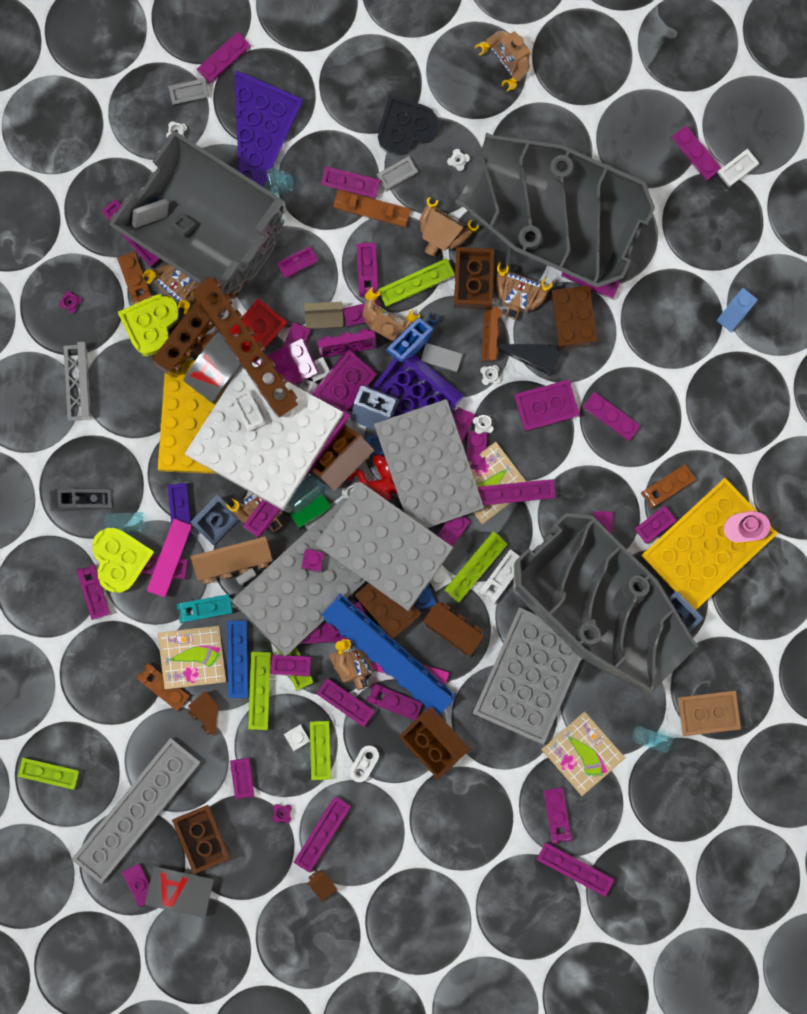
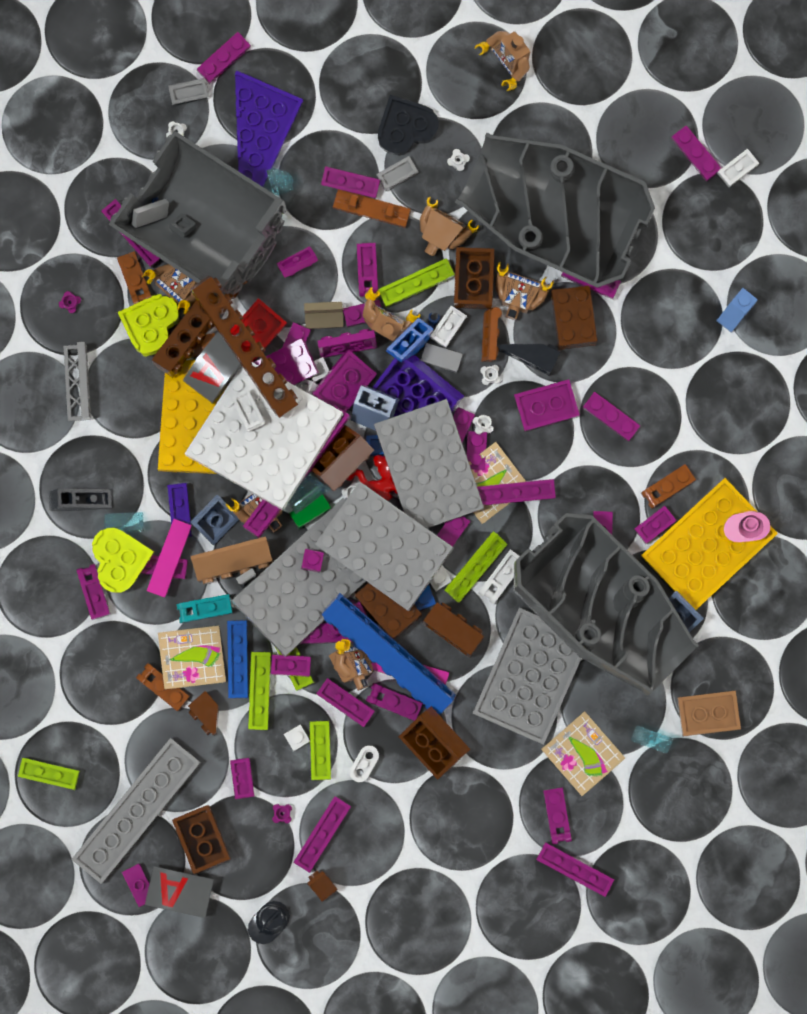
none -> black piece [248,901,290,944]
none -> white plate [430,306,467,348]

